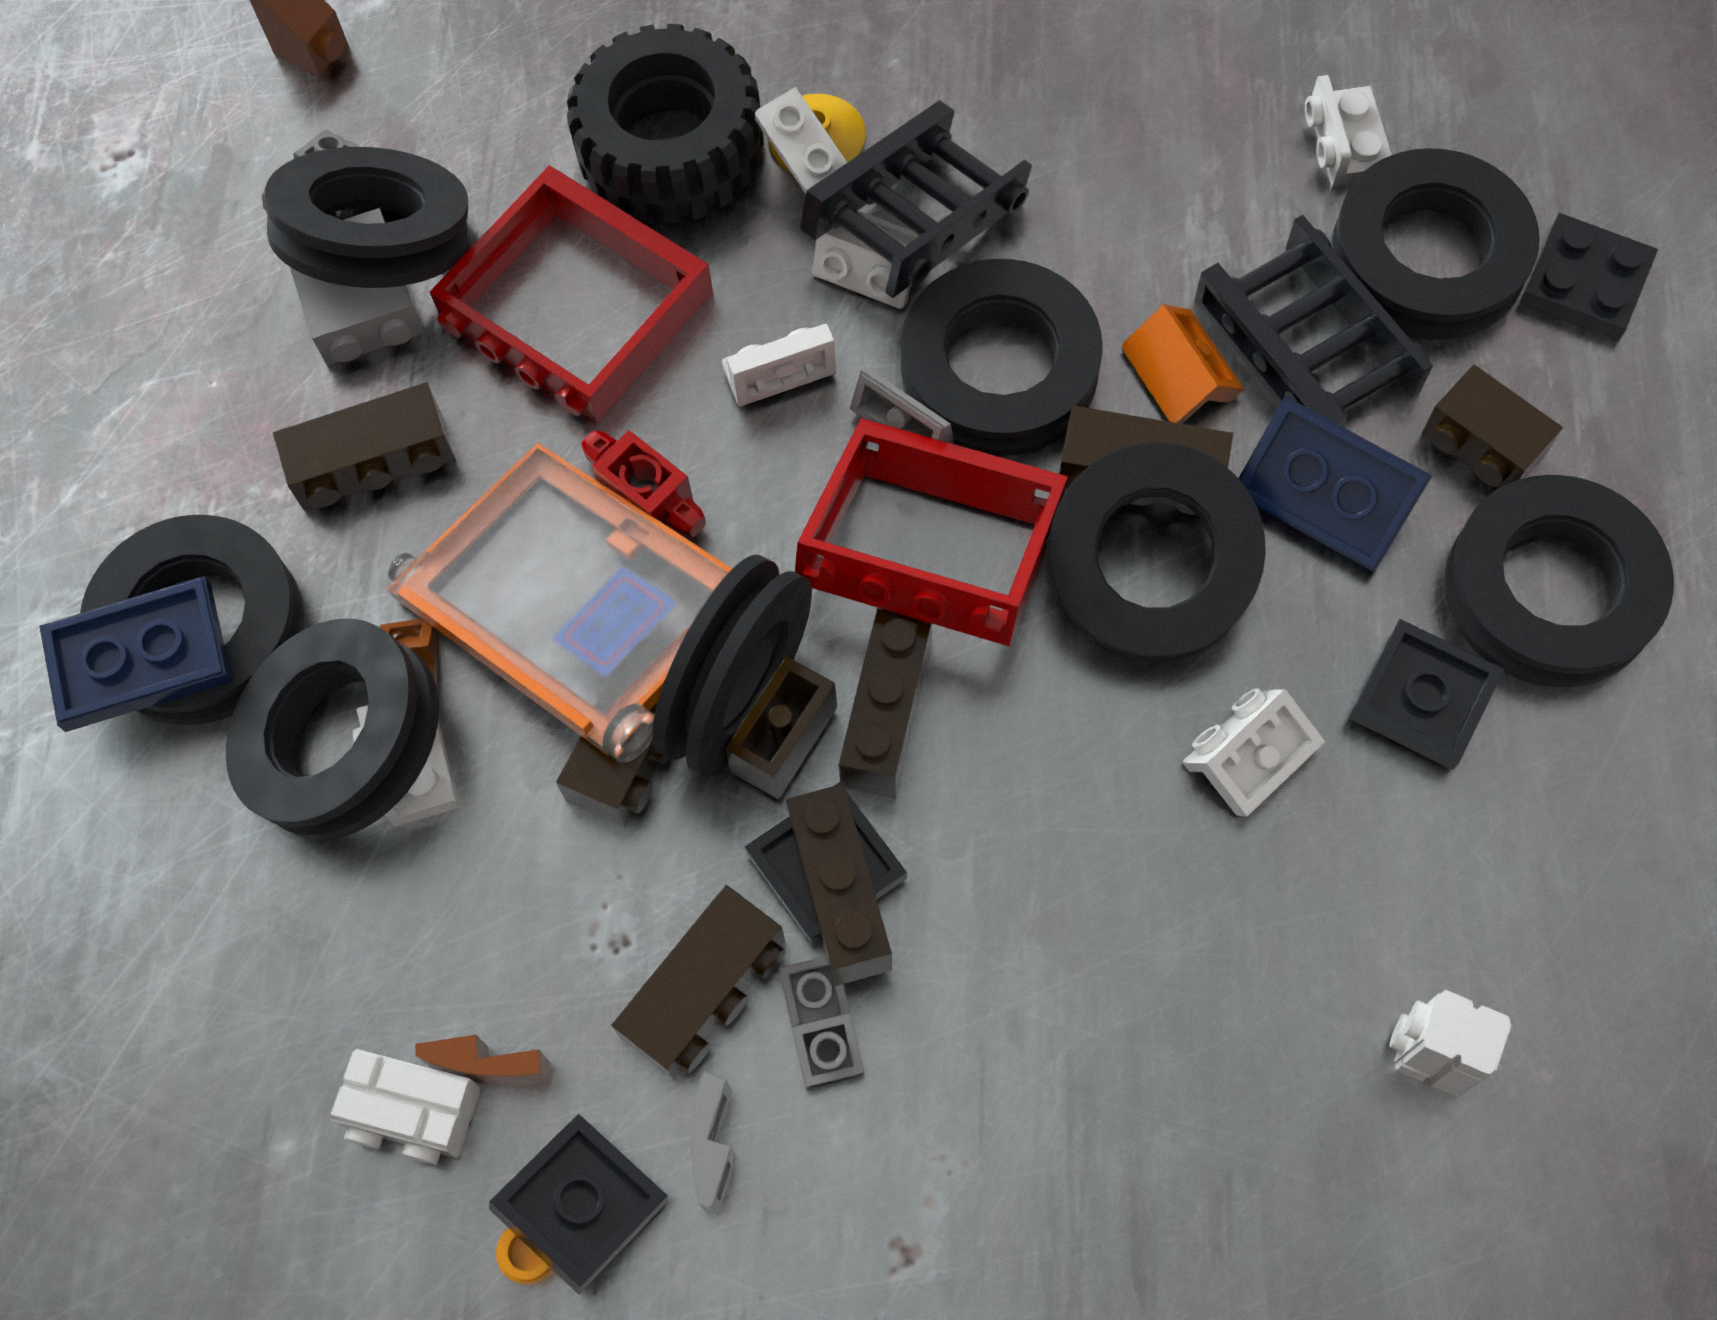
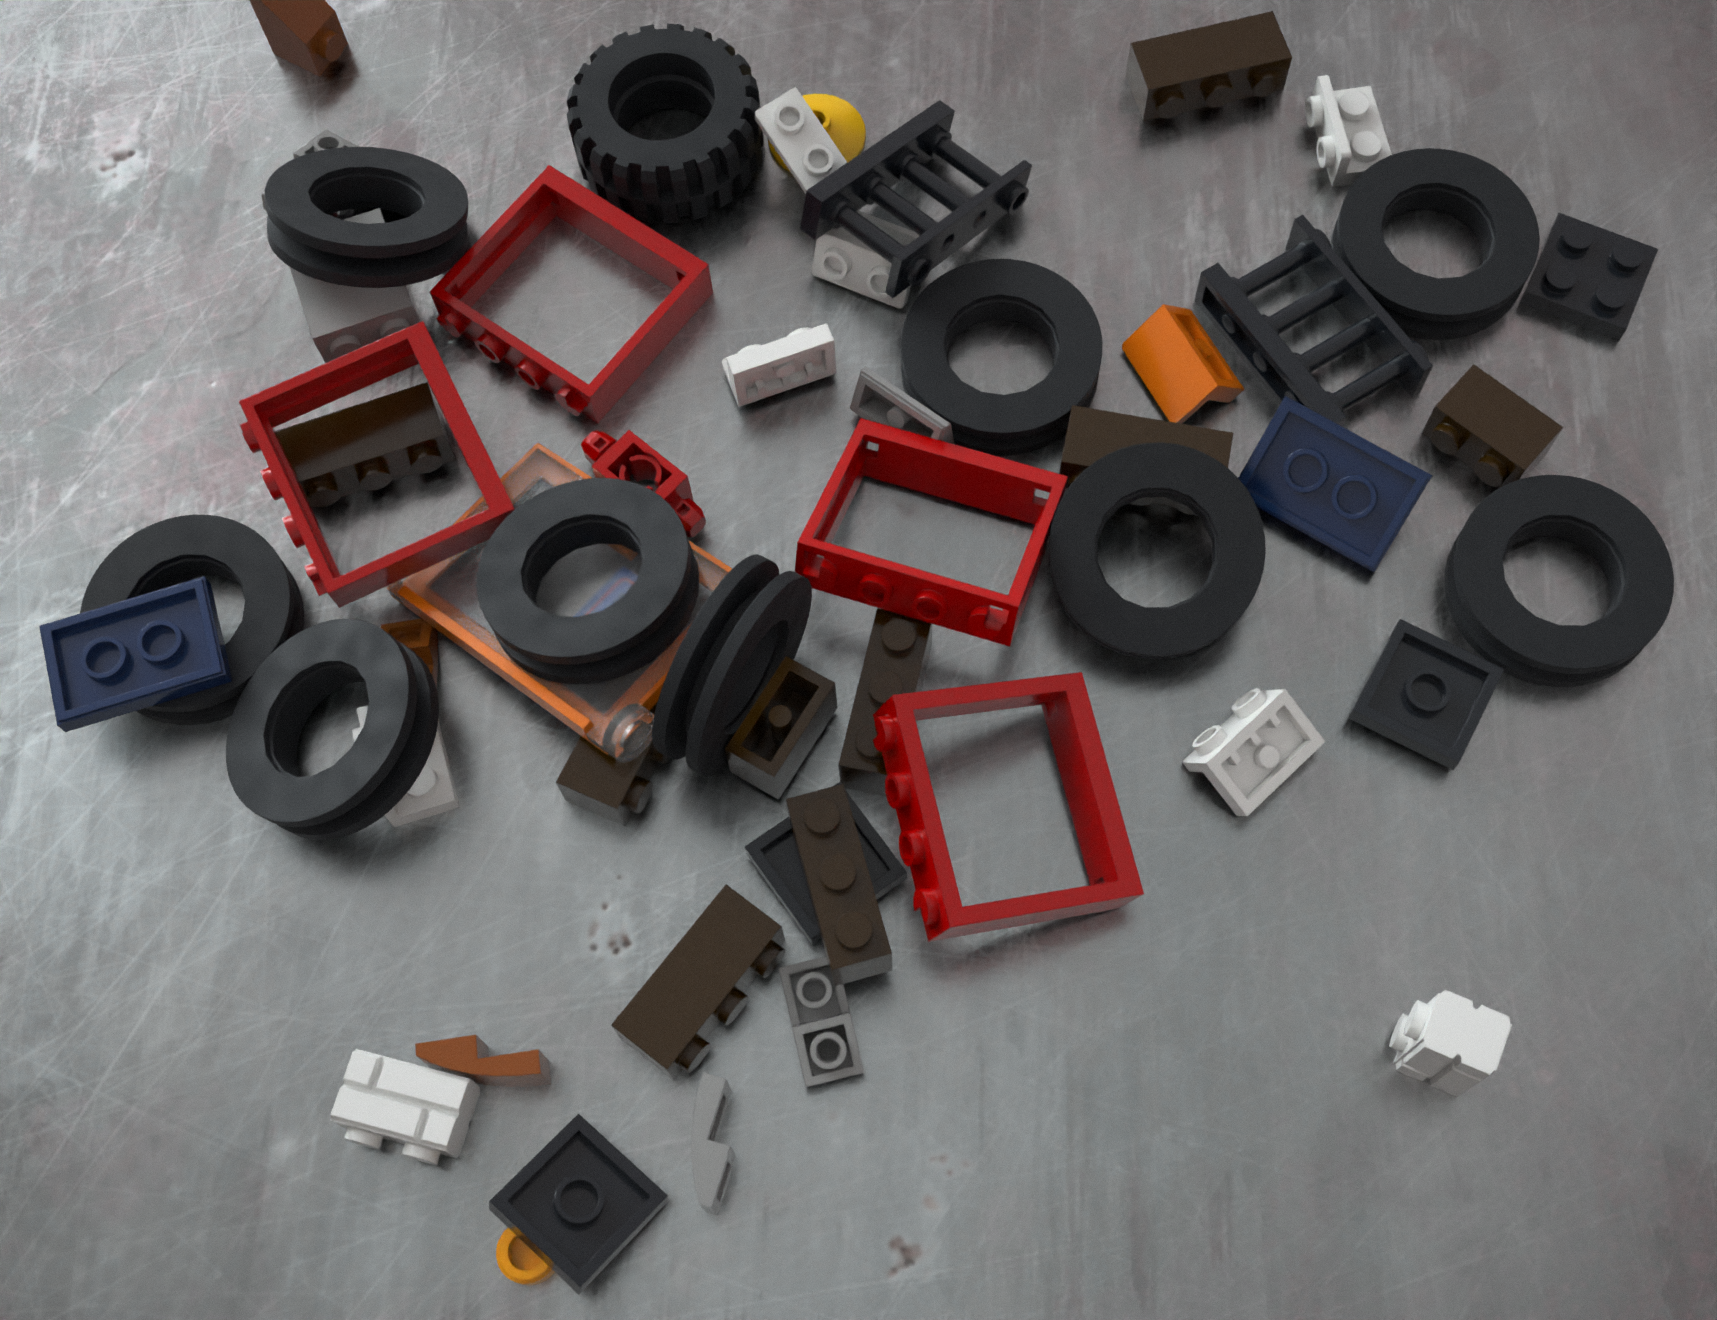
none -> red window [239,321,515,608]
none -> black tyre [476,478,699,684]
none -> red window [873,672,1144,942]
none -> dark brown brick [1125,11,1292,122]

